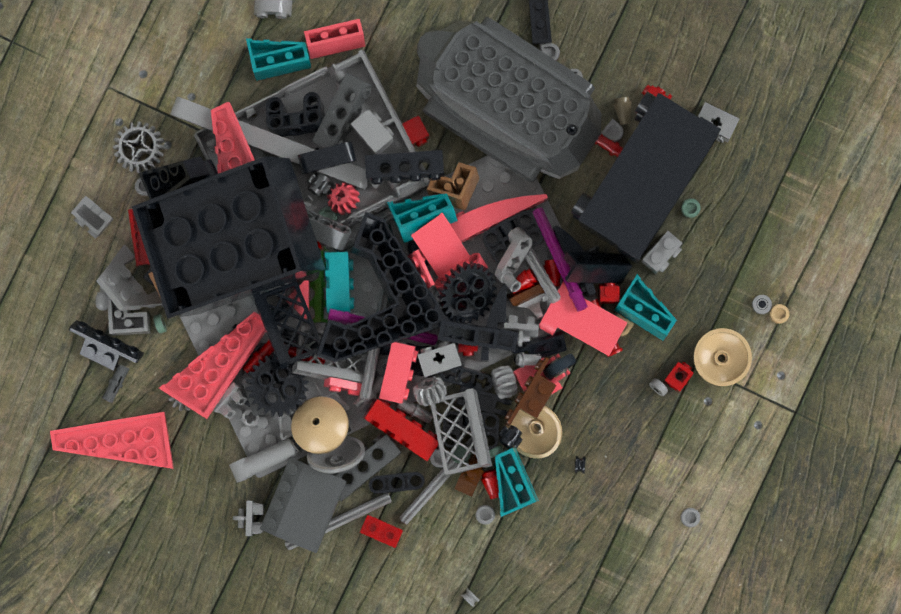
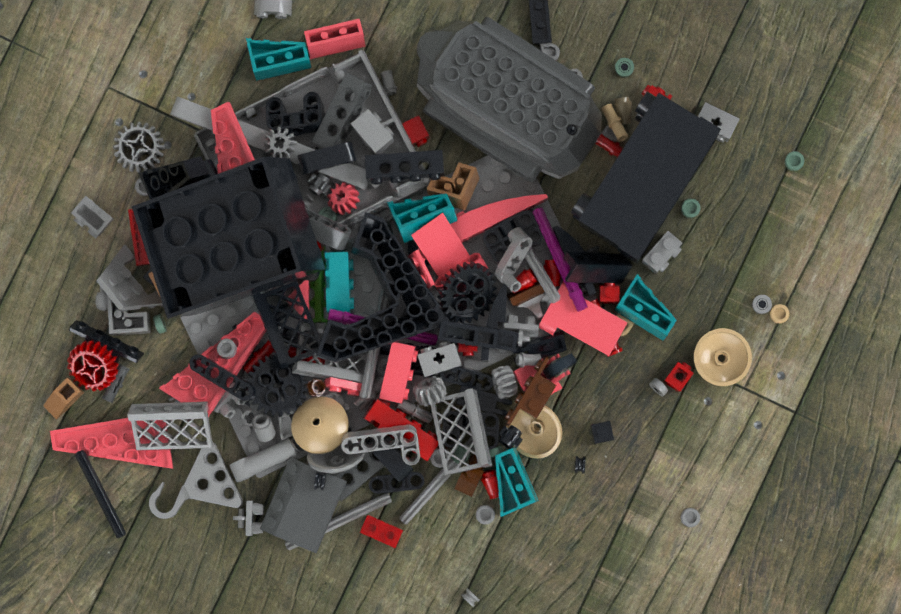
none -> medium nougat slope [44,378,85,420]
none -> red gear [67,340,119,392]
none -> black axle [75,450,126,538]
none -> light grey fence [127,402,213,450]
none -> light grey piece [149,441,243,519]
none -> black beam [189,354,256,401]
none -> light grey tile [217,339,237,359]
none -> light grey brick [252,413,276,442]
none -> light grey gear [263,127,297,158]
none -> reddish brown plate [307,378,326,397]
none -> black bush [314,472,326,491]
none -> light grey beam [341,425,420,465]
none -> black beam [364,428,414,482]
none -> light grey pin [380,70,398,96]
none -> black brick [590,421,614,445]
none -> tan pin [601,104,629,142]
none -> sand green tile [615,58,634,78]
none -> sand green tile [784,151,804,171]

